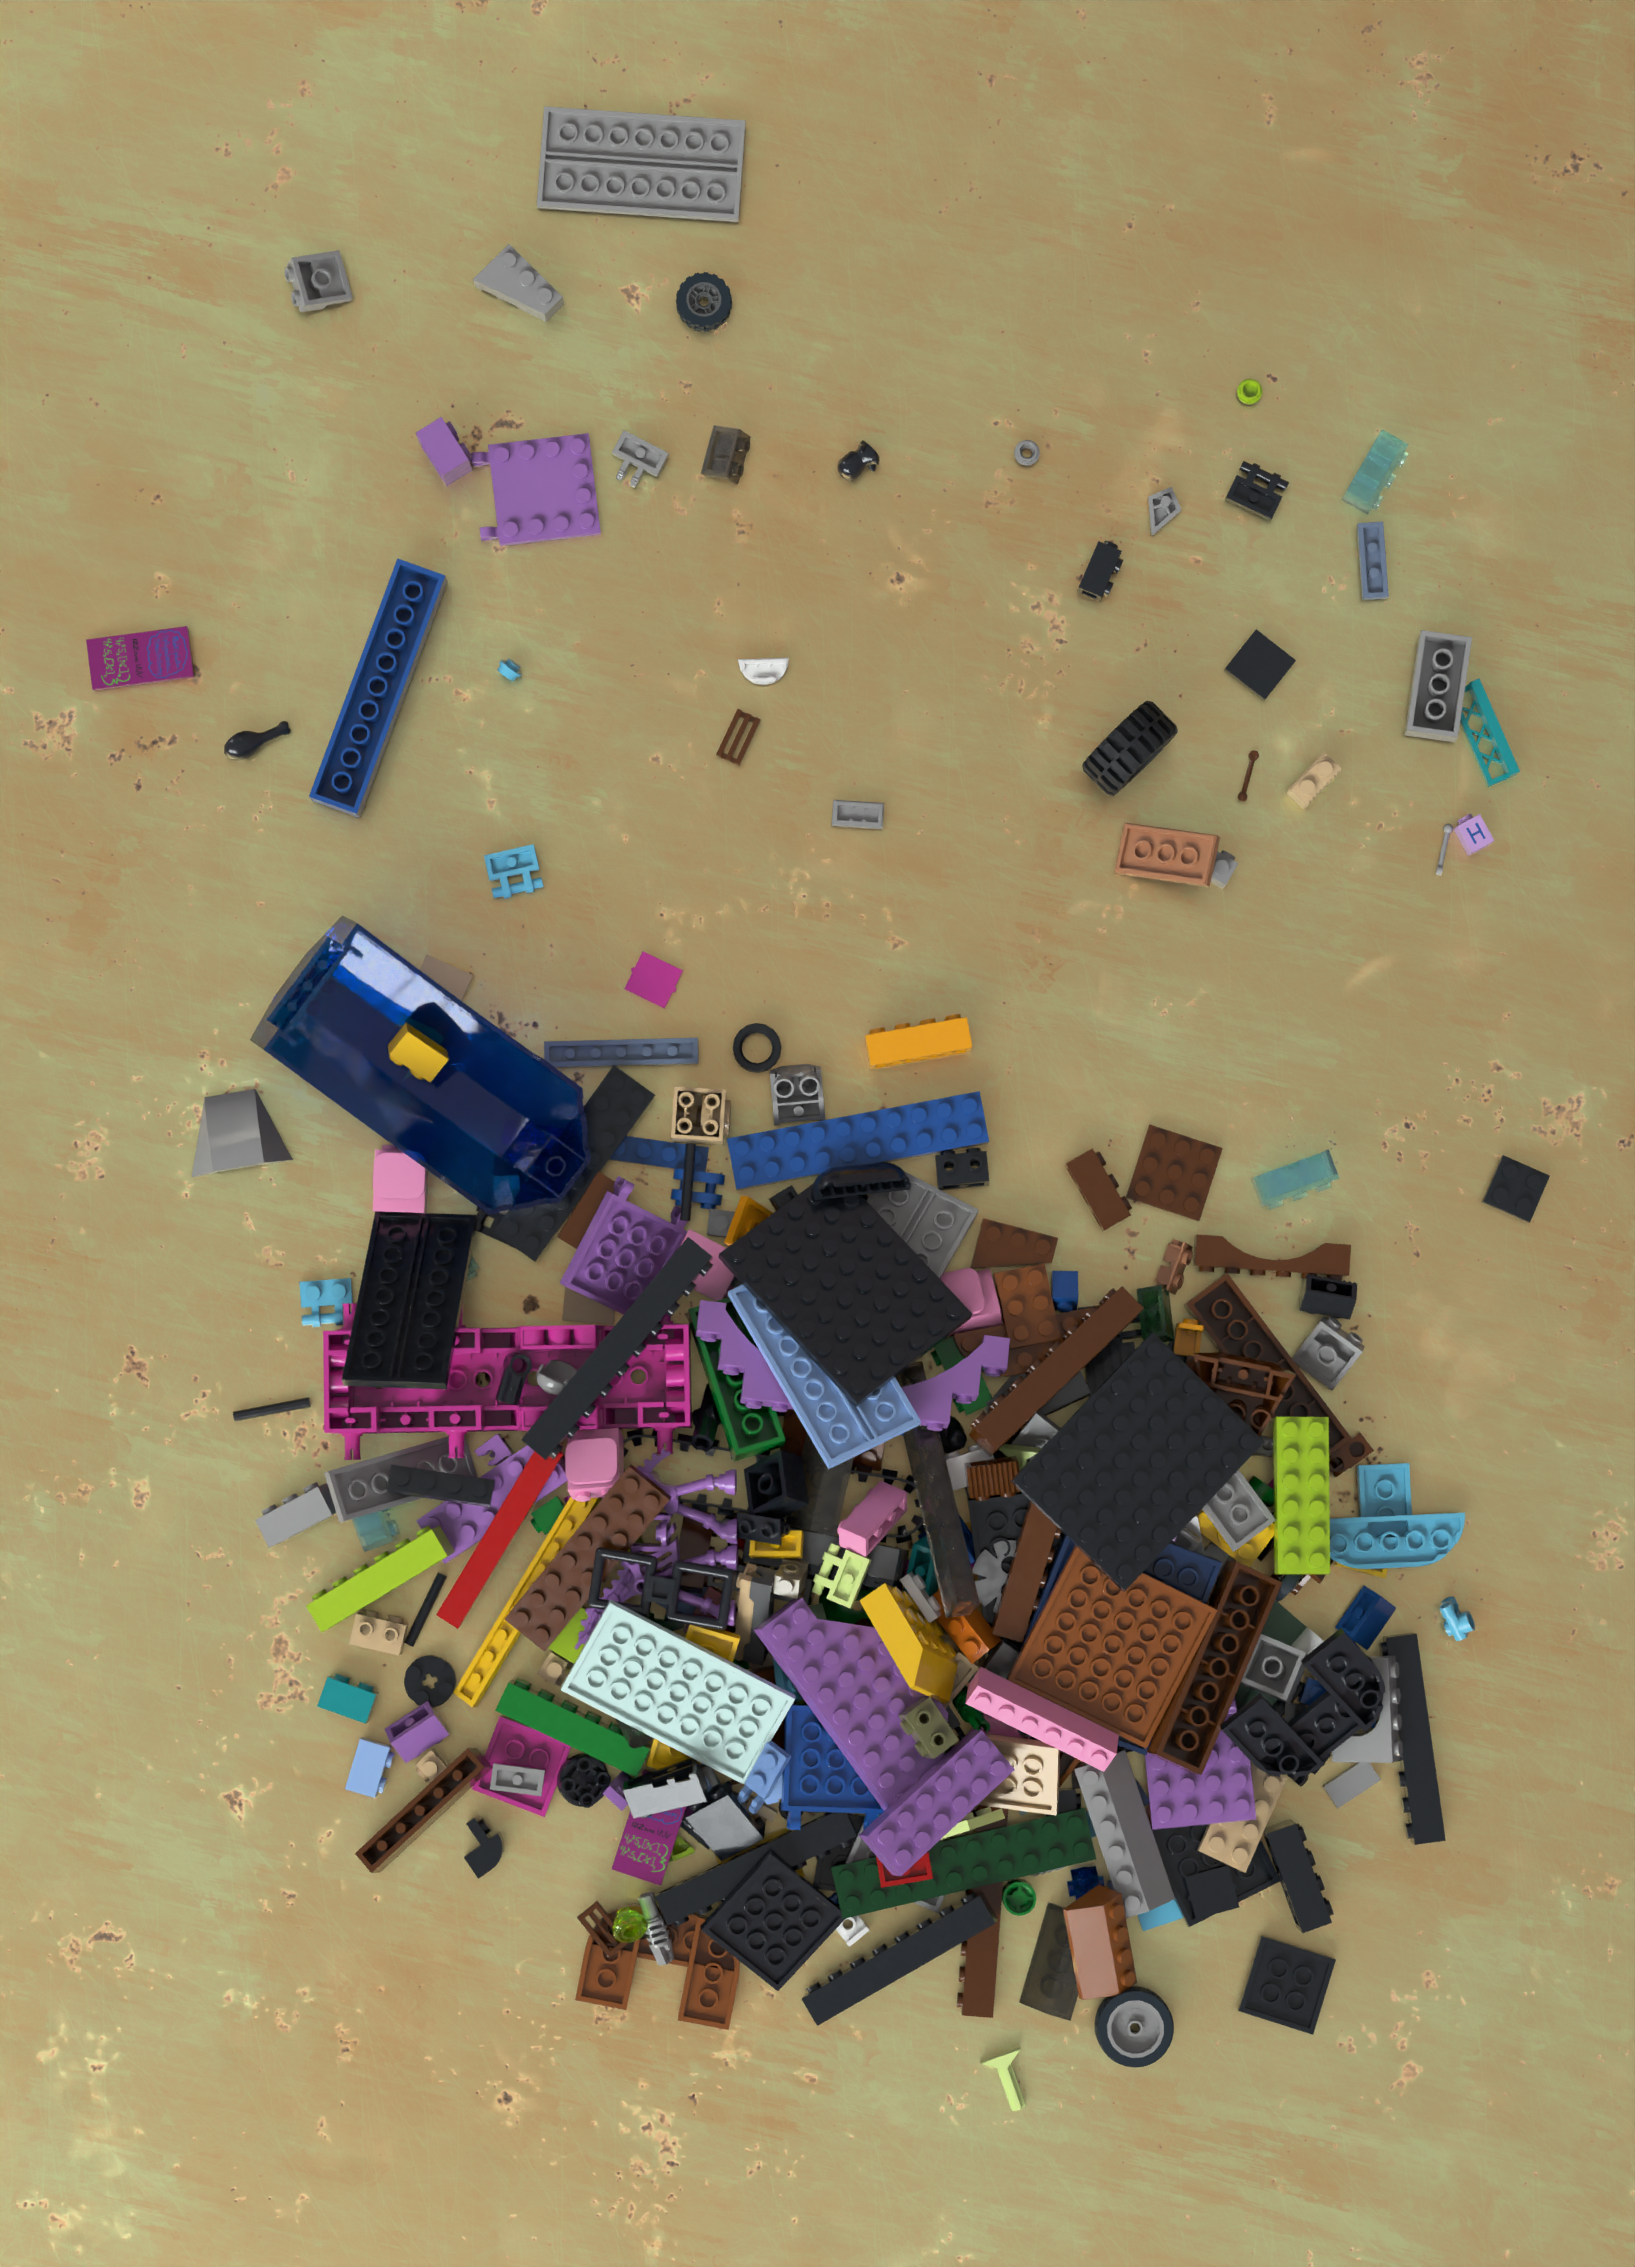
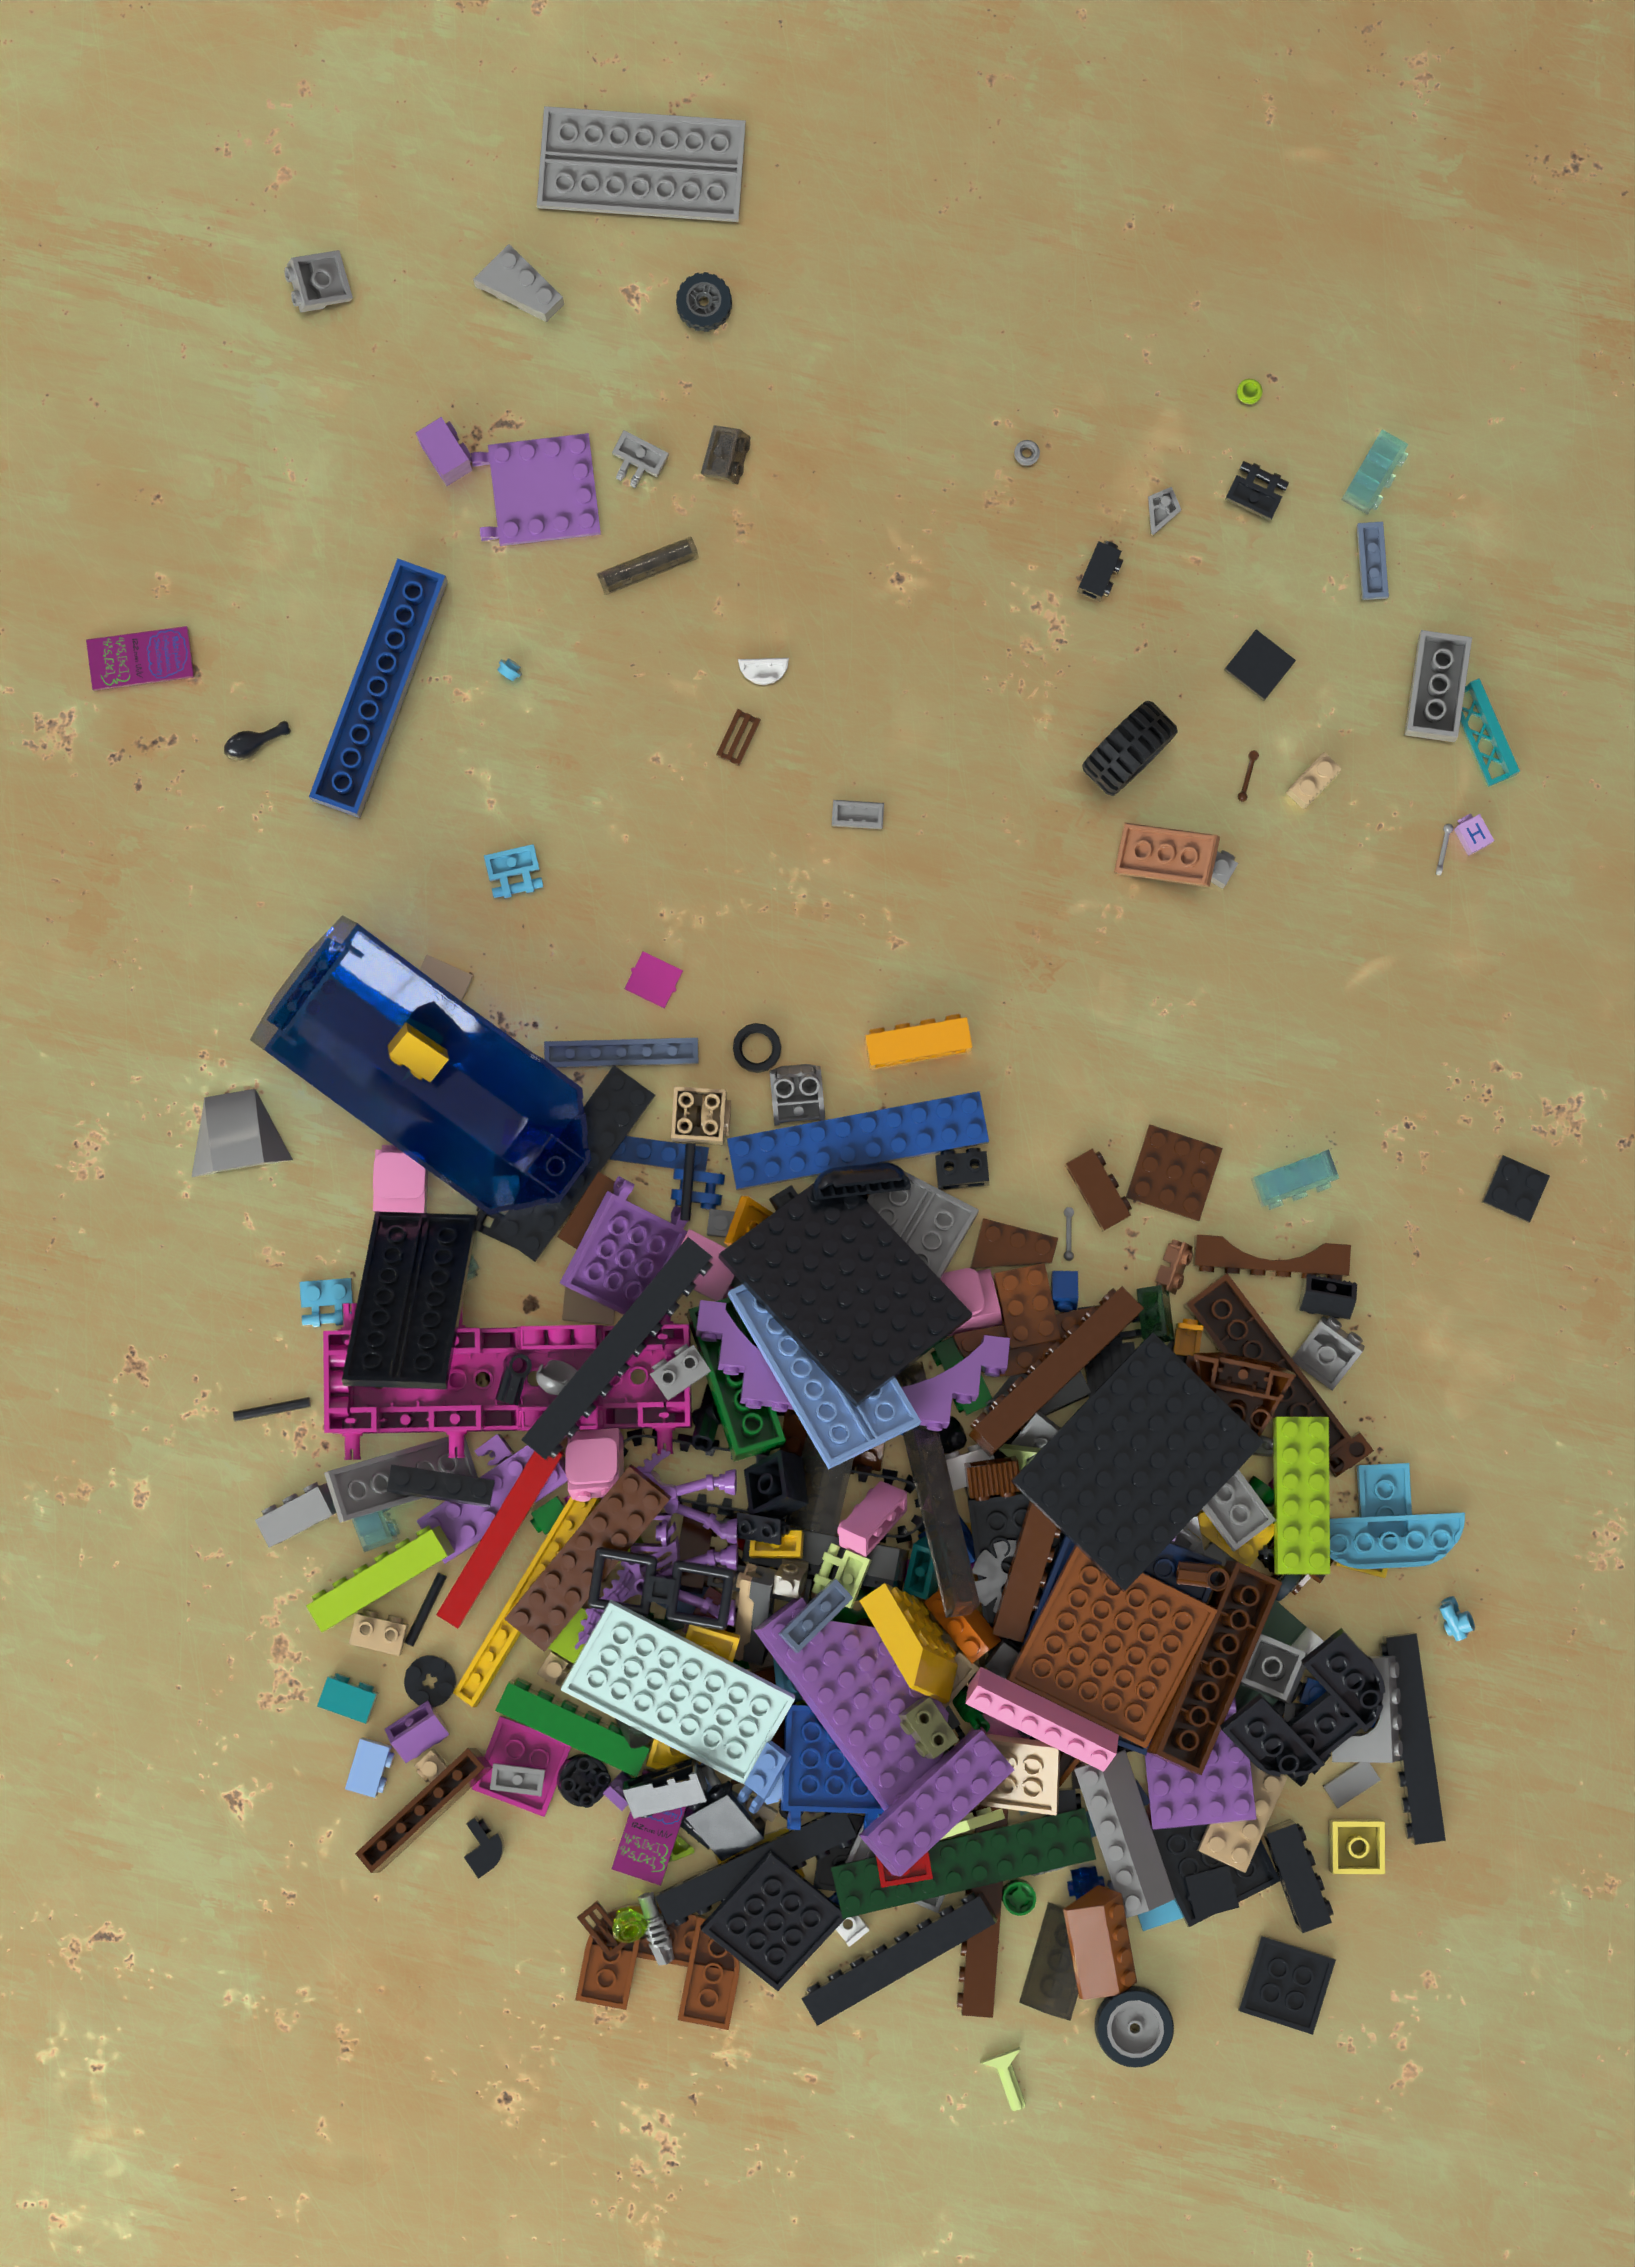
black animal [837,440,880,481] -> none
white plate [900,1572,942,1623] -> none
blue panel [1335,1585,1396,1650] -> none
none -> clear smoke brick [596,536,699,595]
none -> light grey brick [650,1344,711,1401]
none -> sand blue plate [778,1579,853,1653]
none -> light grey hinge [1064,1207,1074,1261]
none -> reddish brown piece [1176,1560,1229,1591]
none -> black axle [1258,1545,1274,1572]
none -> light yellow brick [1329,1819,1385,1874]

